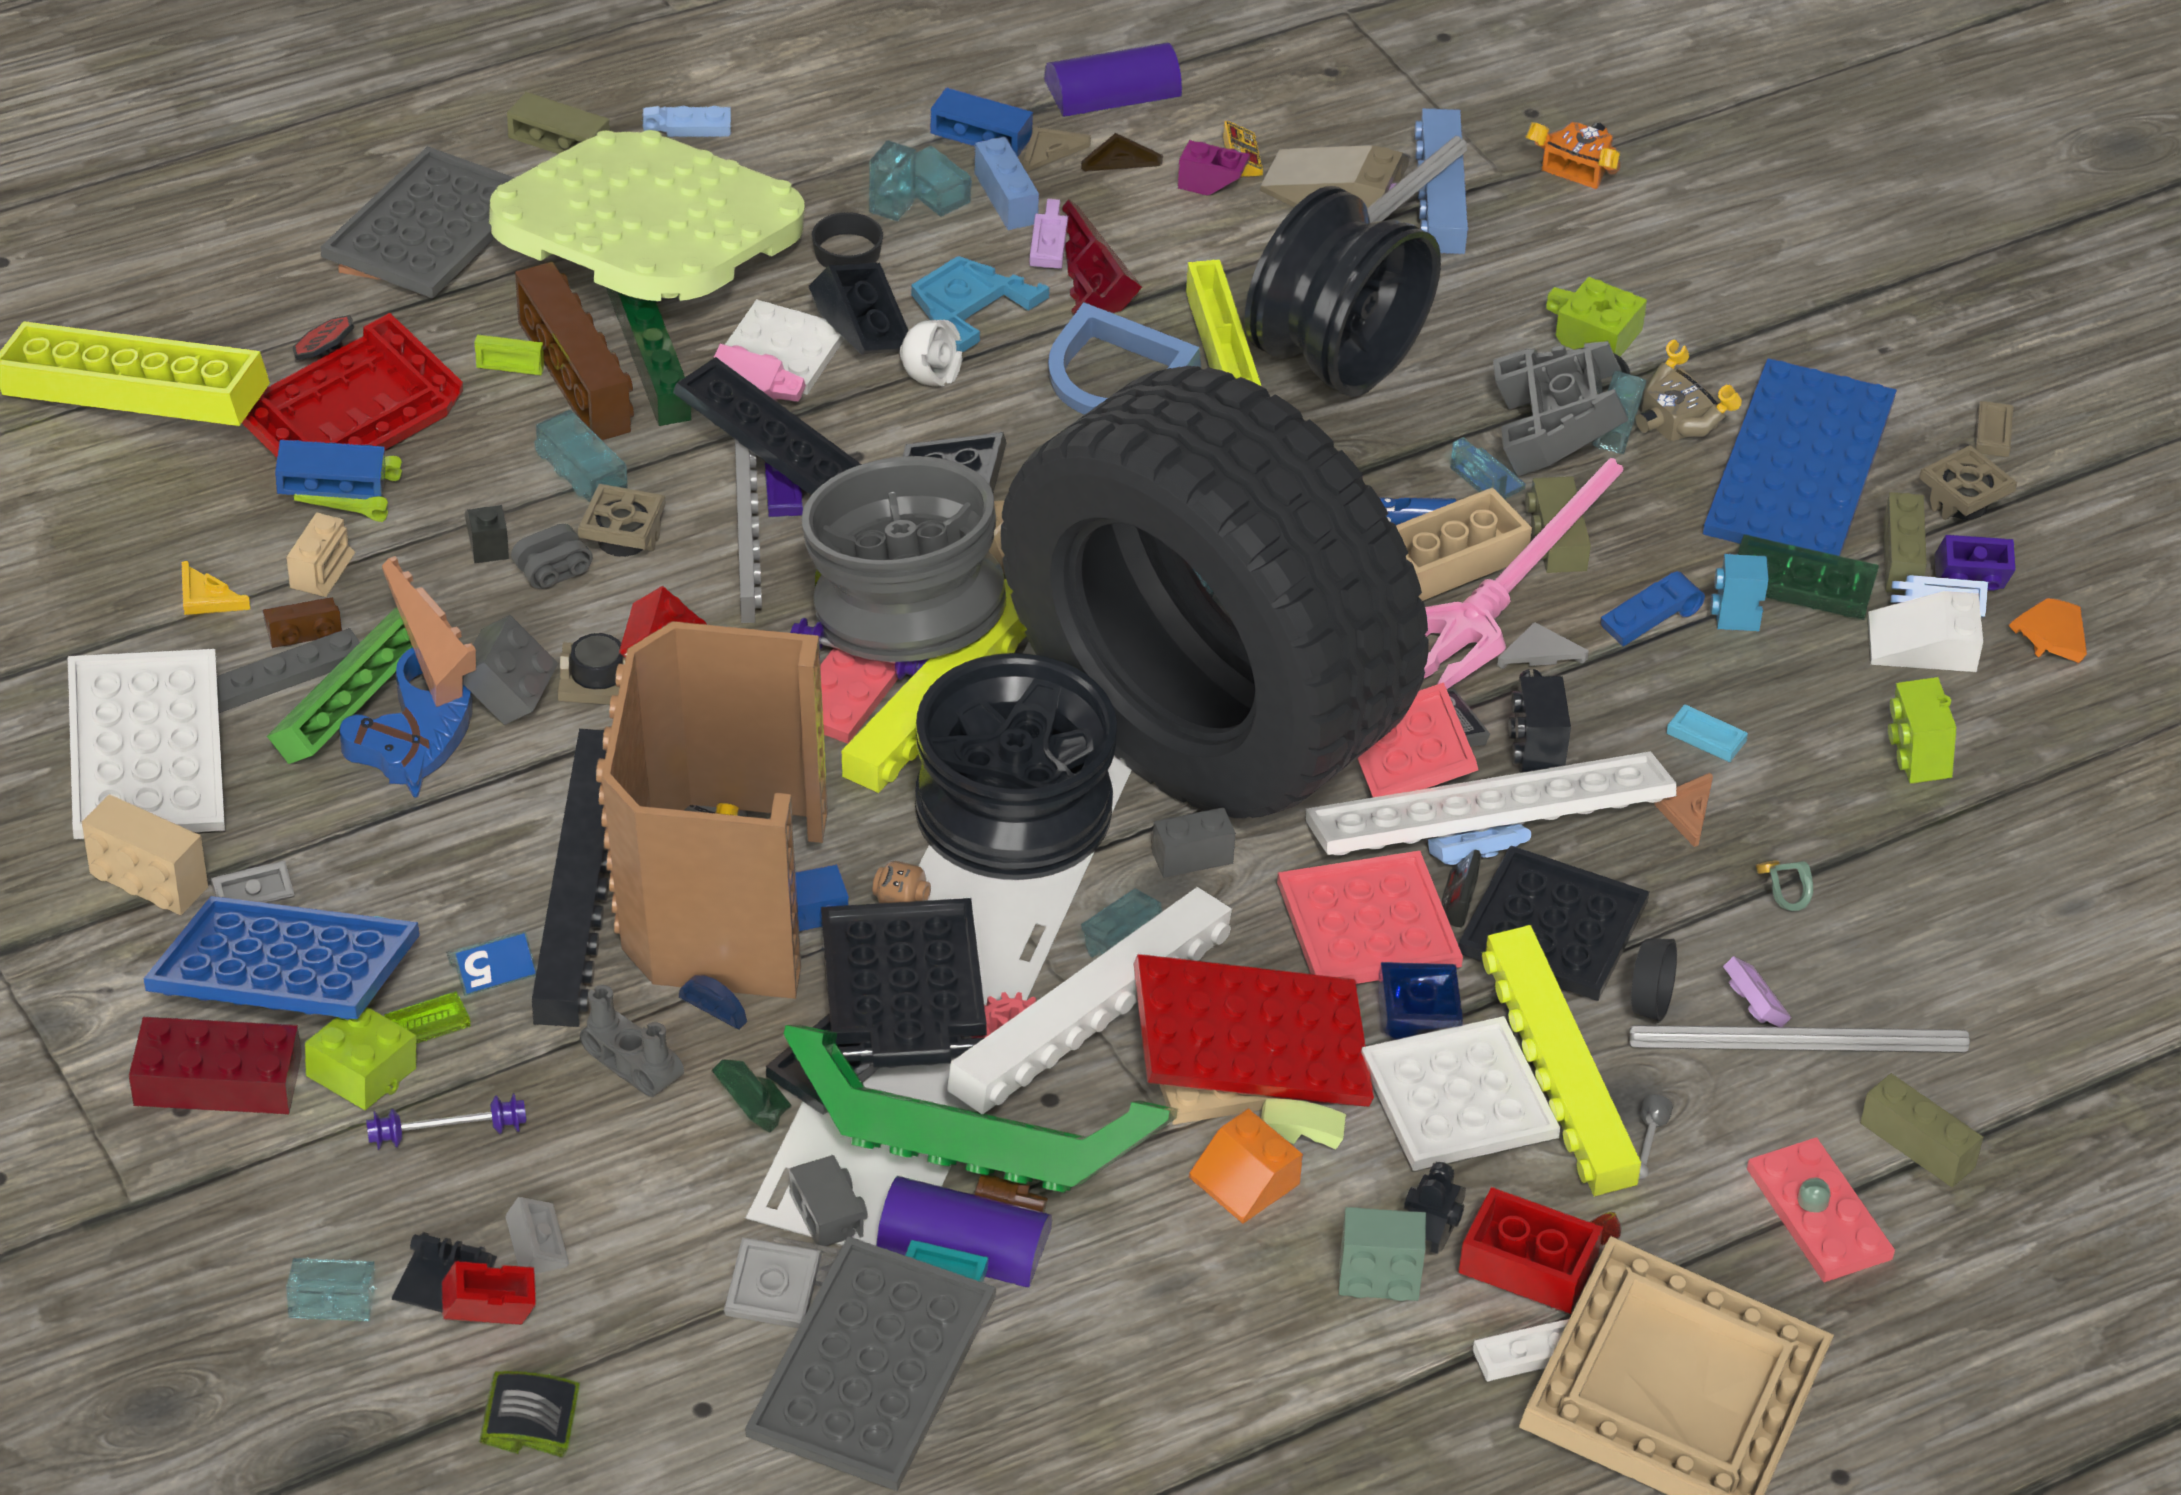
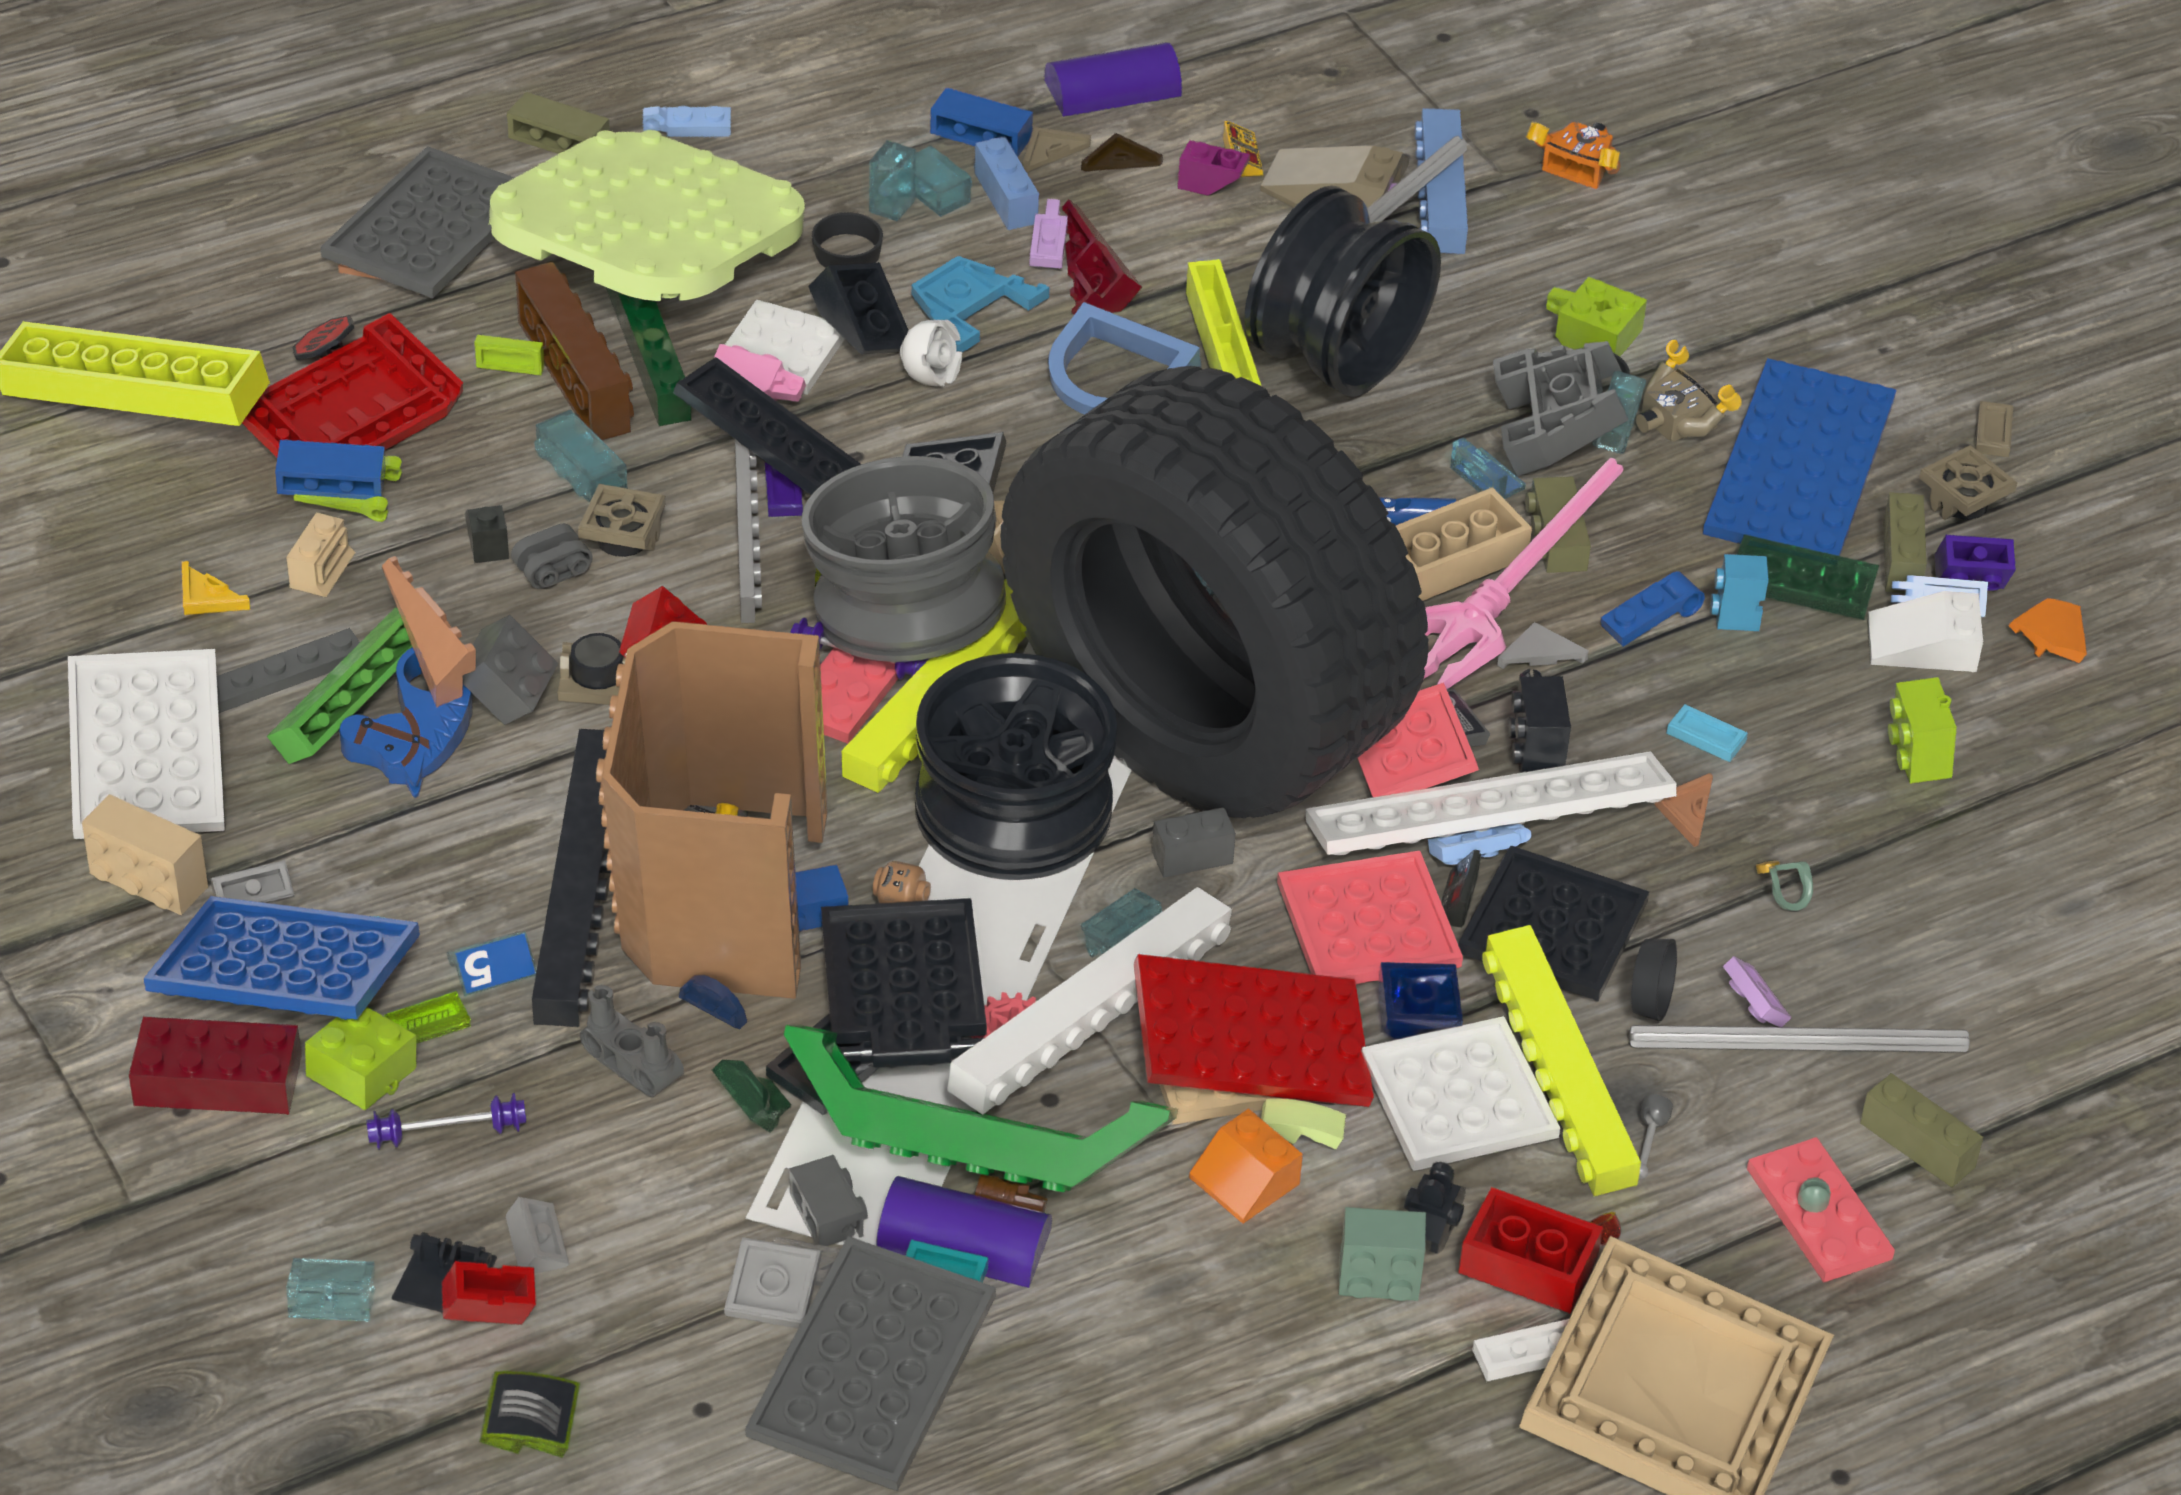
reddish brown bracket [263,597,342,648] -> none

